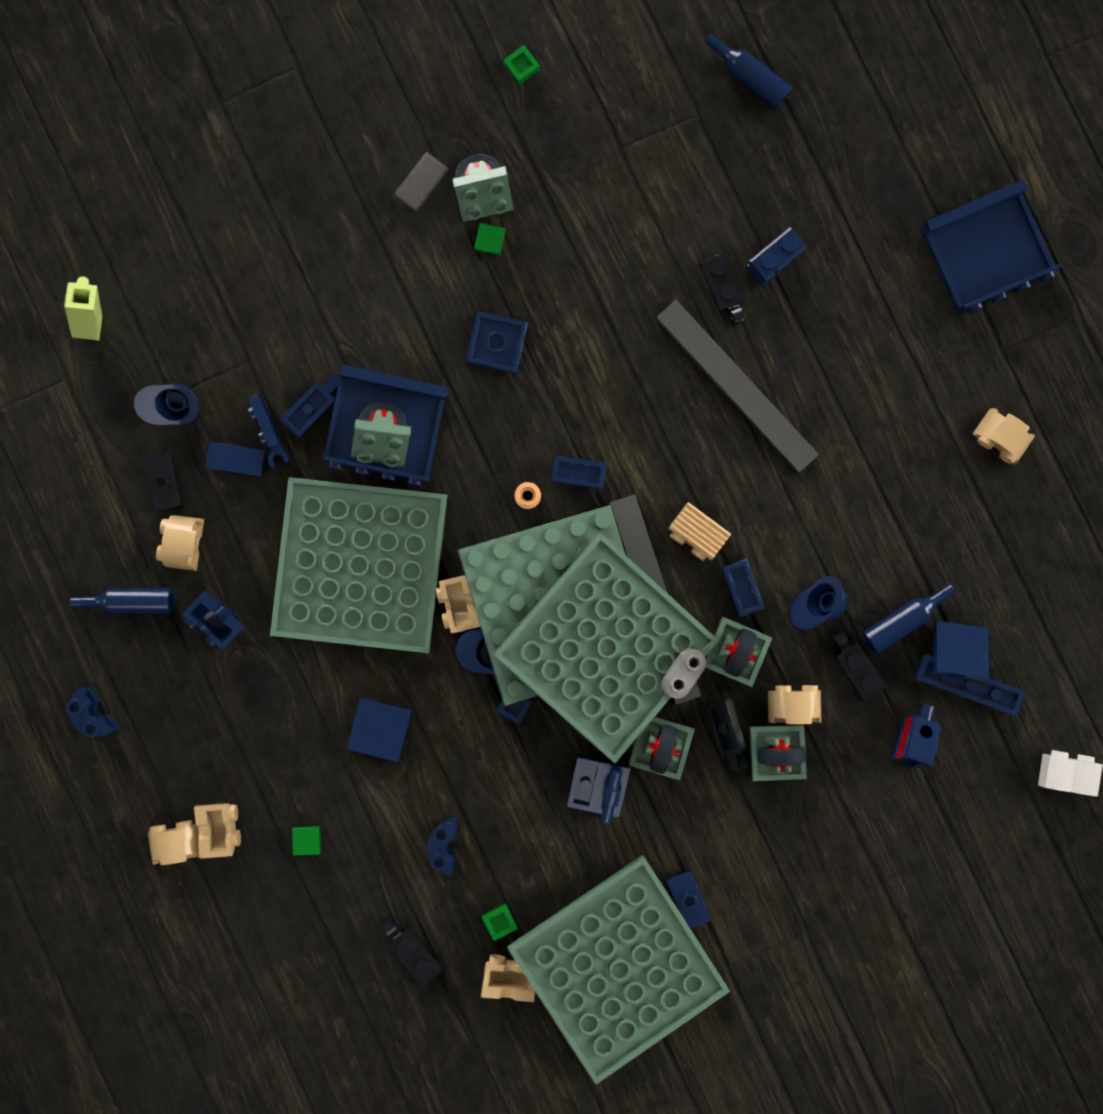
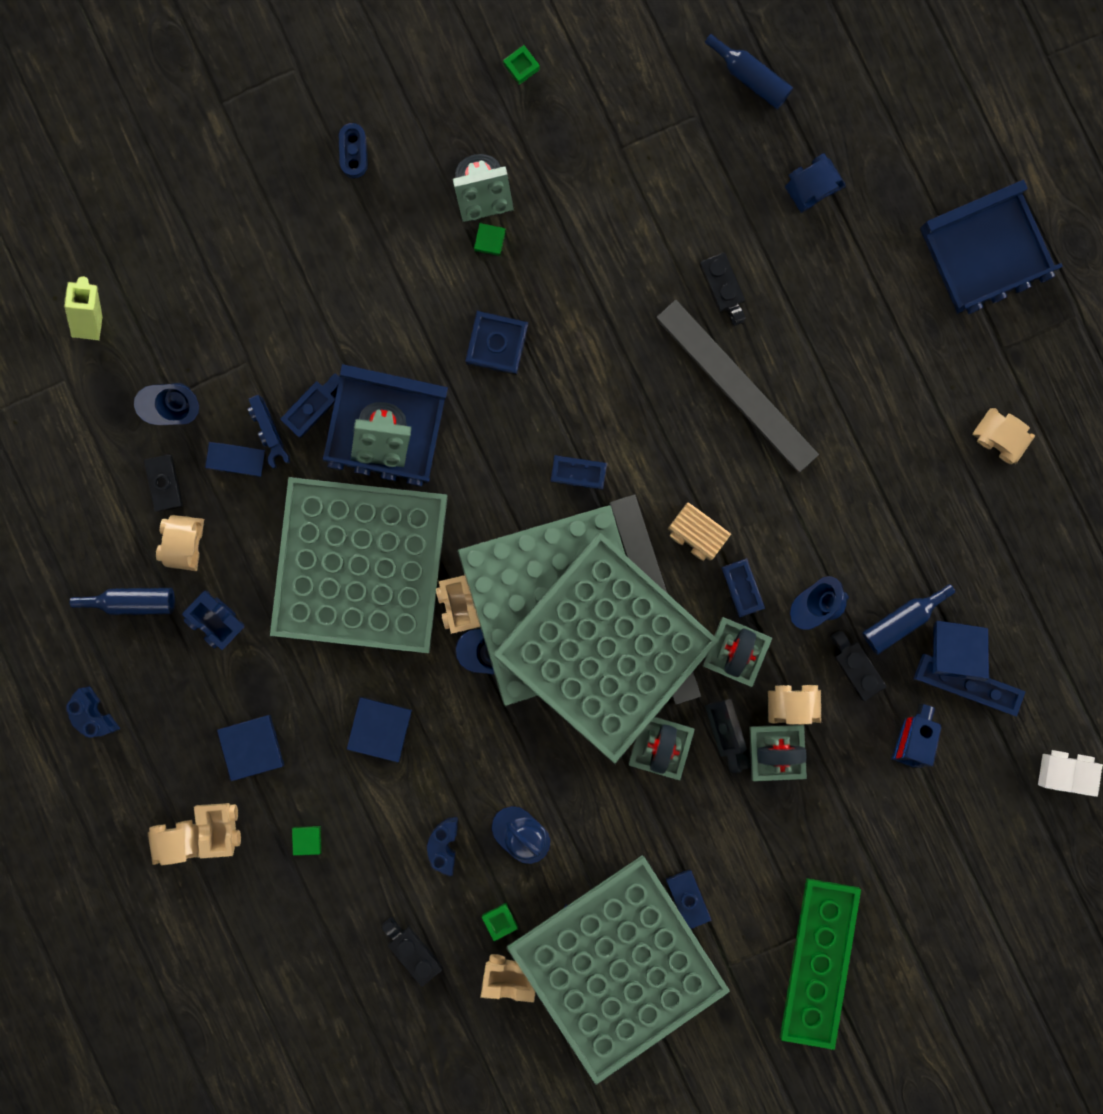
clear tile [395,152,448,211] -> none
dark blue plate [496,699,532,725] -> none
light nougat plate [515,482,541,509] -> none
dark blue plate [567,754,631,823] -> none
light grey plate [662,649,706,698] -> none
dark blue brick [745,227,807,287] -> none
none -> dark blue tile [217,715,284,781]
none -> dark blue plate [339,123,367,178]
none -> dark blue piece [492,806,550,864]
none -> green plate [780,878,861,1050]
none -> dark blue cylinder [785,153,846,213]

